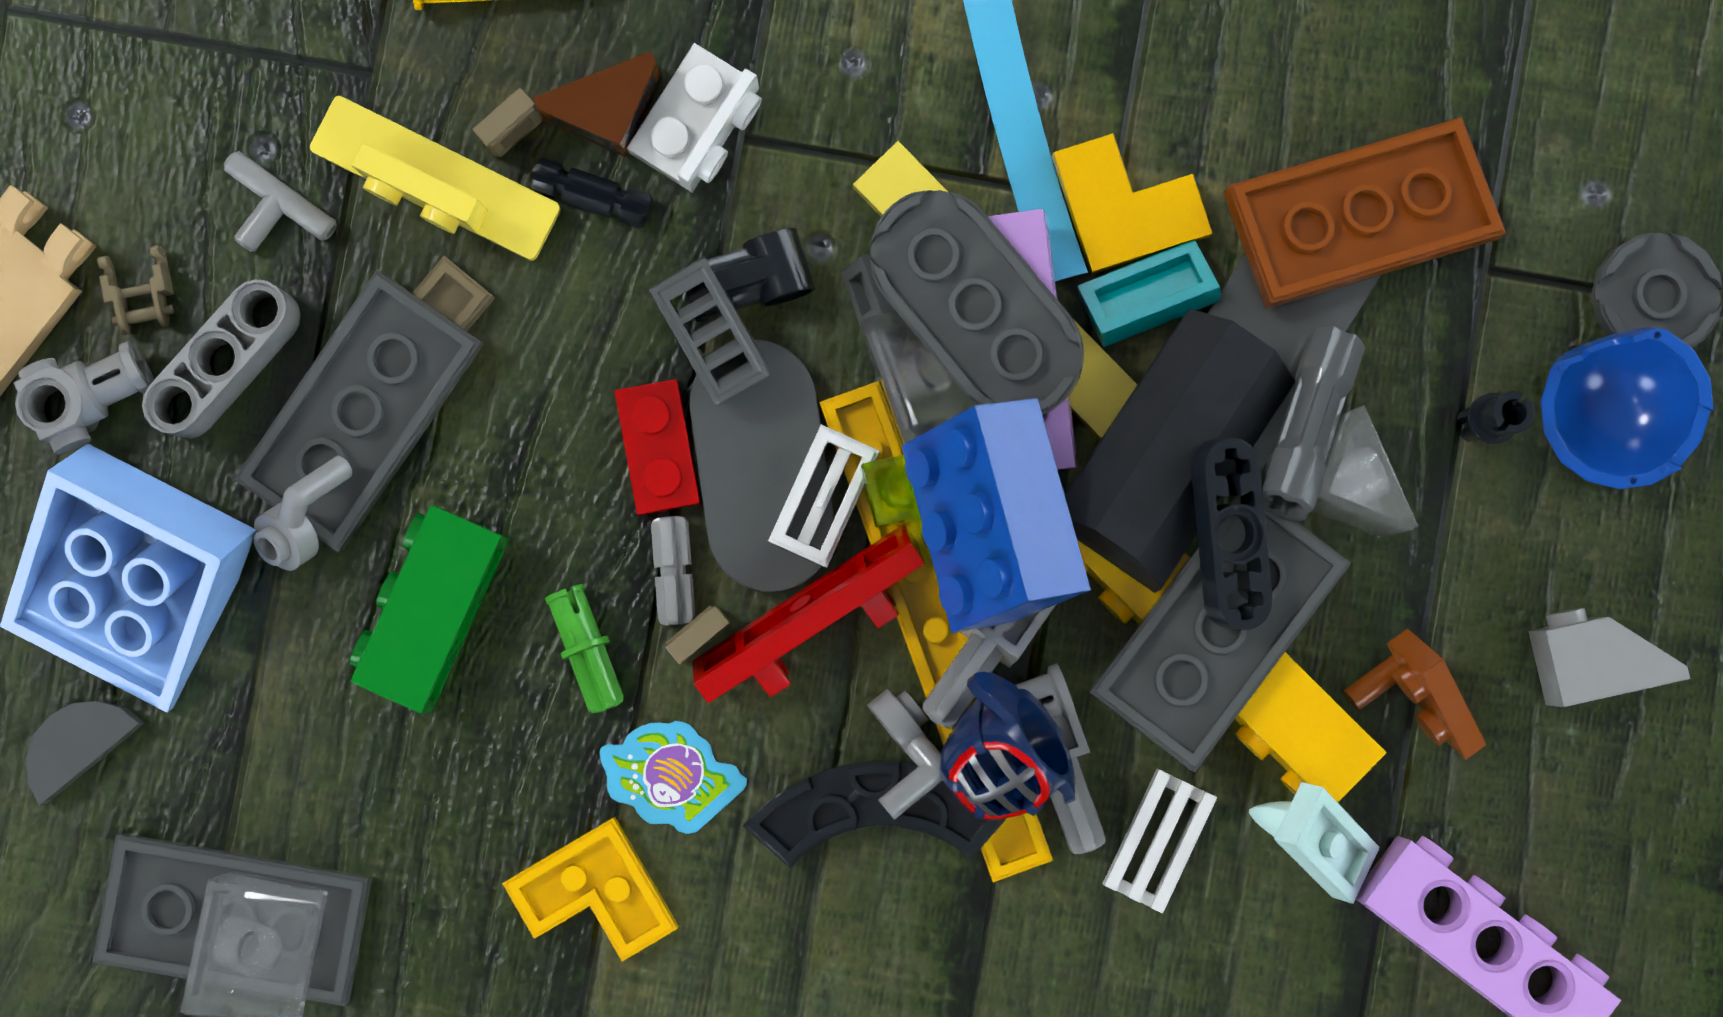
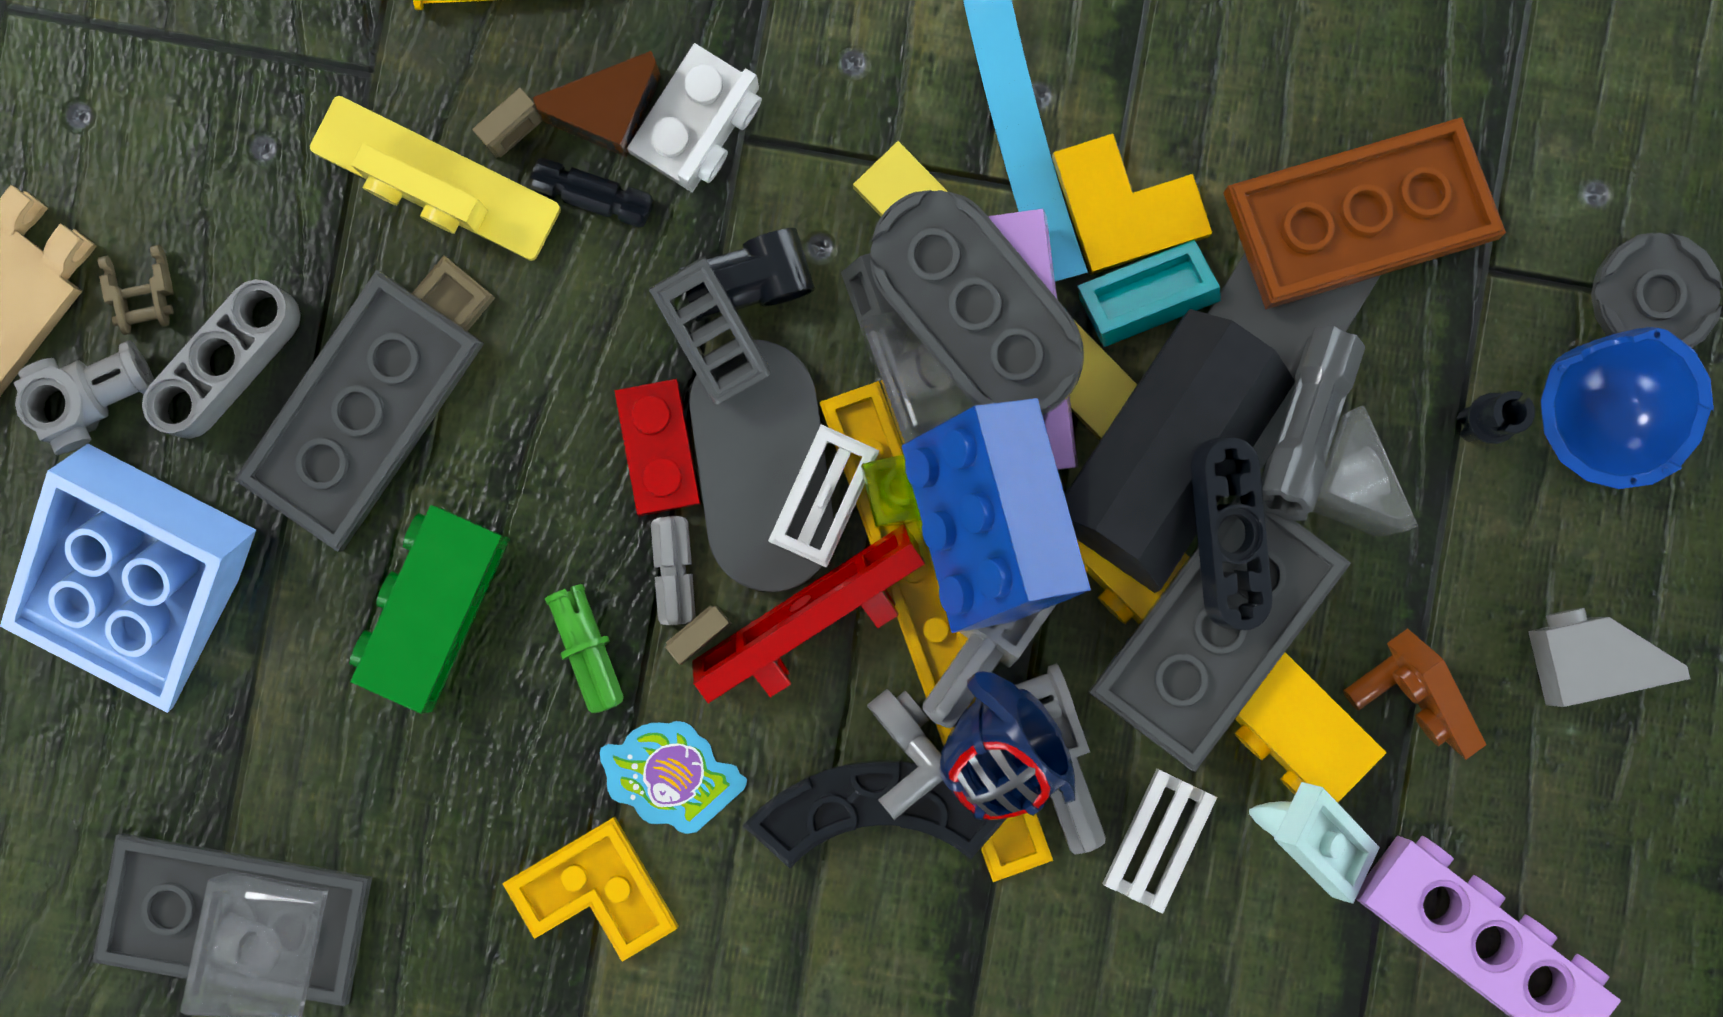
dark grey tile [26,701,145,806] -> none
light grey piece [224,151,337,252] -> none
light grey plate [254,456,352,571] -> none

